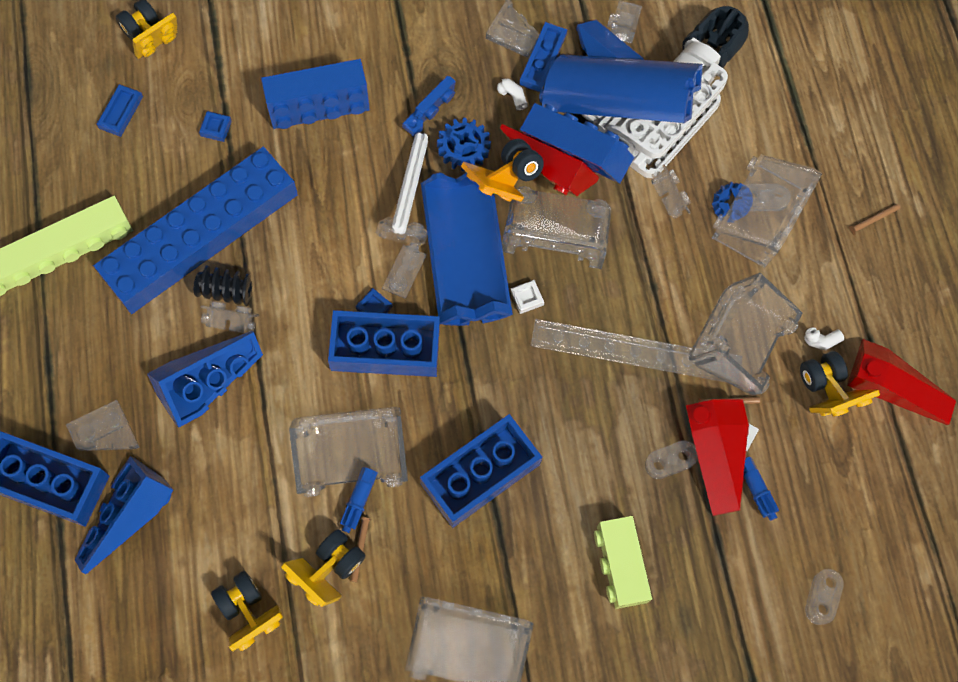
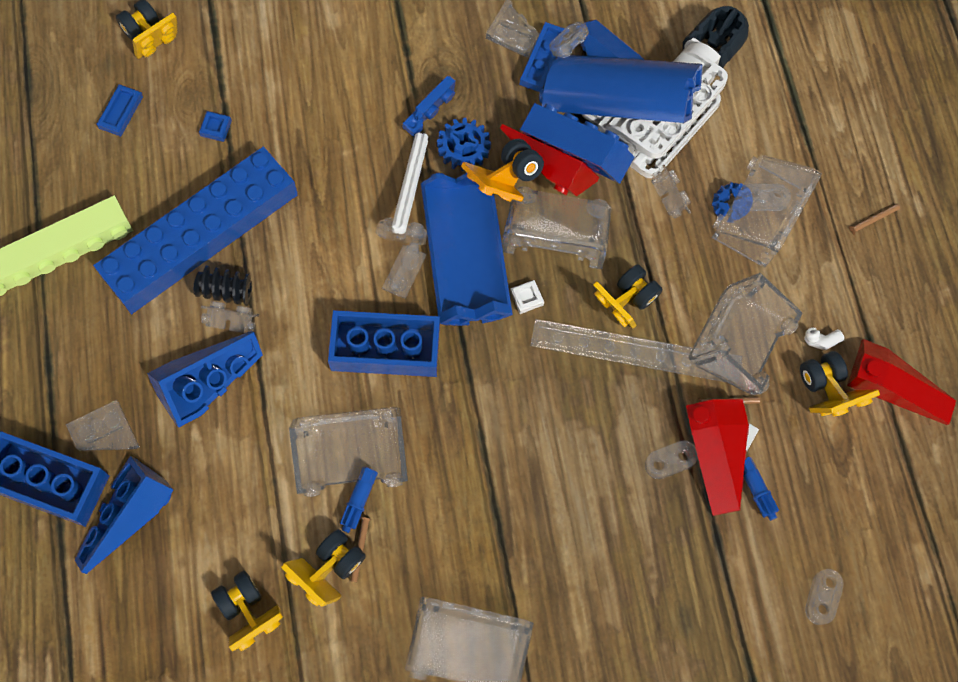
blue brick [261,59,370,129] -> none
blue tile [355,288,393,313] -> none
blue brick [420,414,543,528] -> none
white arm [497,79,528,110] -> none
yellowish green brick [594,516,652,609] -> none
clear brick [607,0,642,43] -> none
none -> clear plate [549,21,589,58]
none -> plate [593,264,663,329]

